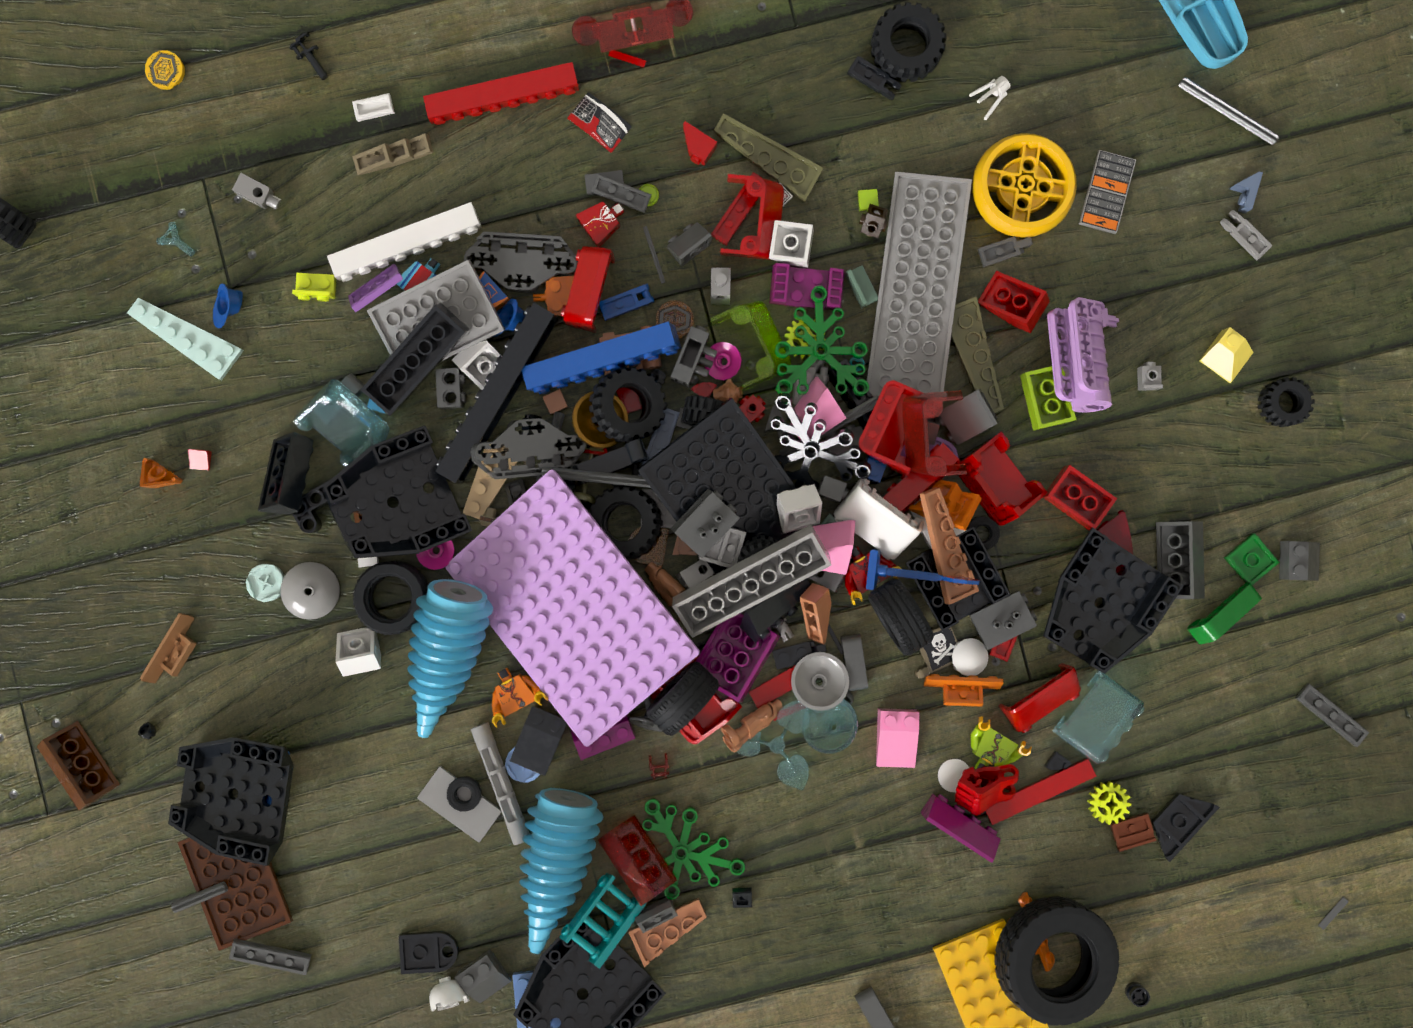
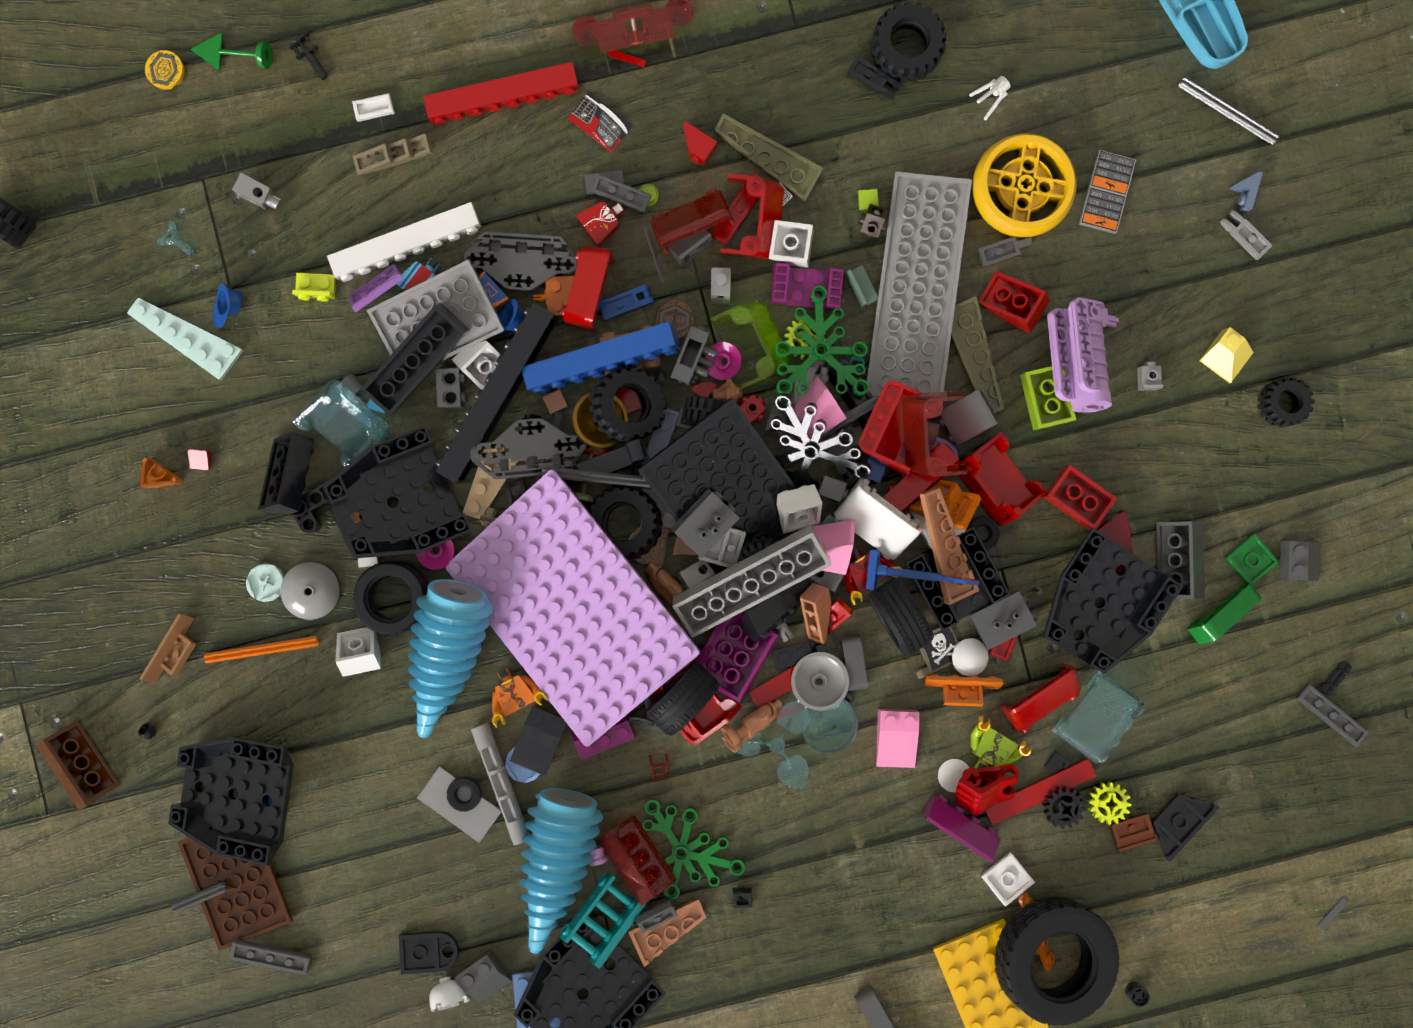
none -> green piece [190,32,273,71]
none -> orange axle [204,636,319,663]
none -> lavender wheel [589,845,608,866]
none -> clear red windscreen [650,188,735,255]
none -> red slope [827,598,854,634]
none -> white tile [980,851,1035,907]
none -> black gear [1042,785,1086,829]
none -> black axle [1321,661,1352,696]

